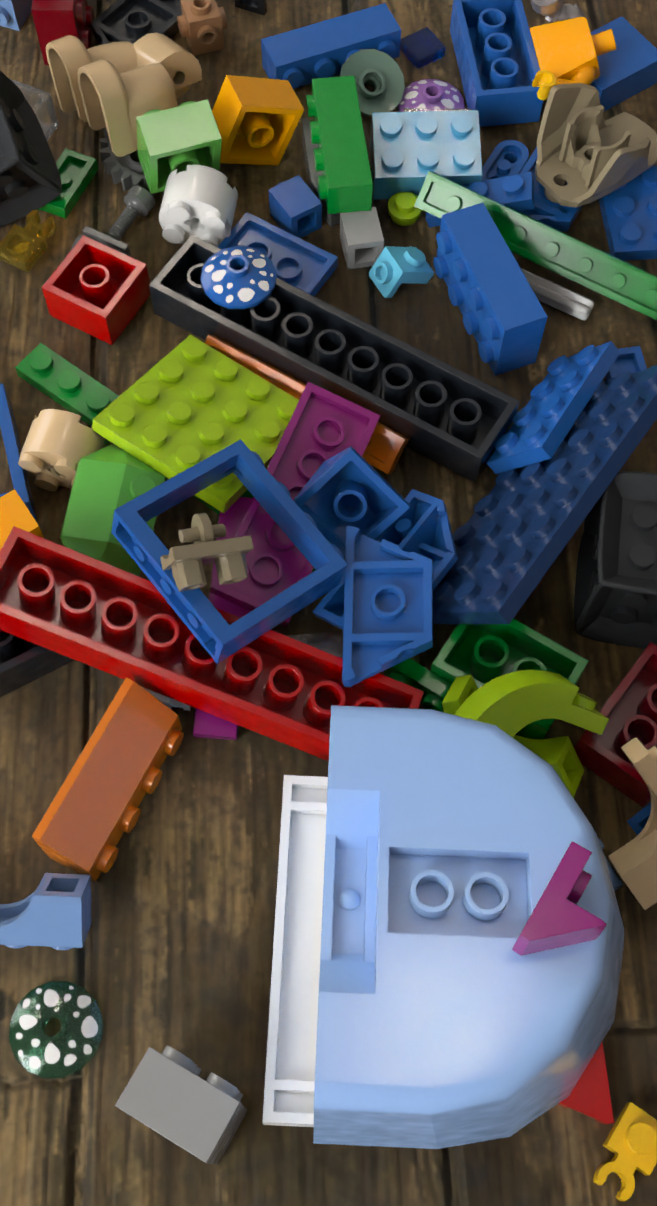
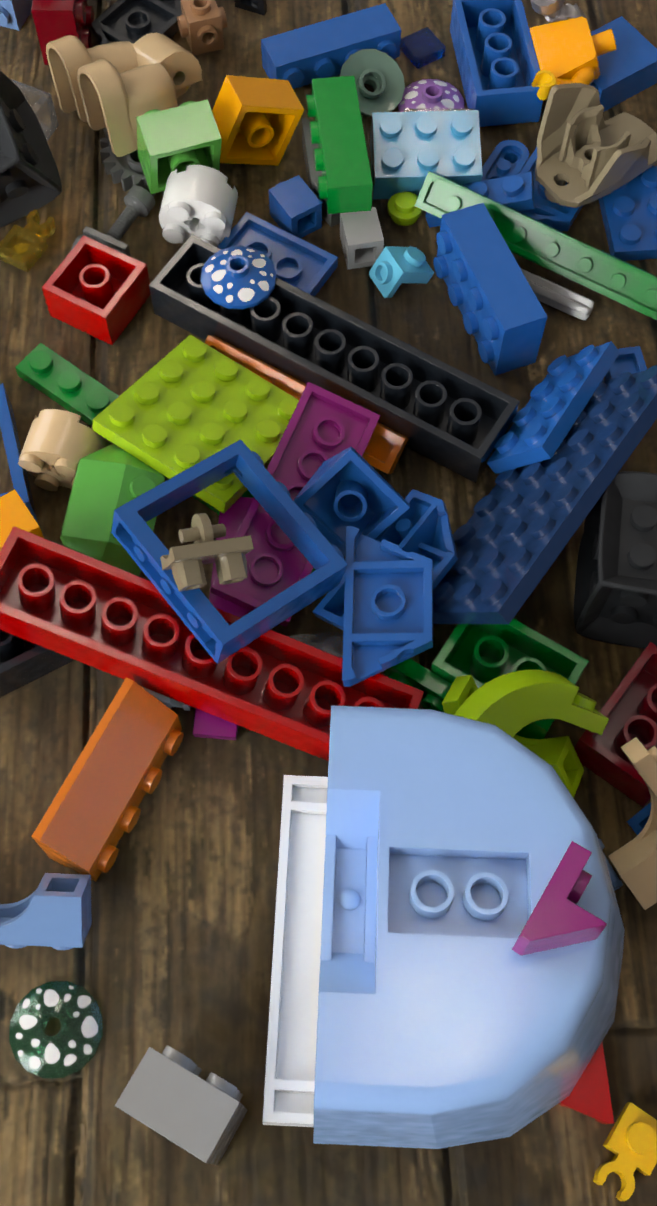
green plate [39,148,99,219] -> none

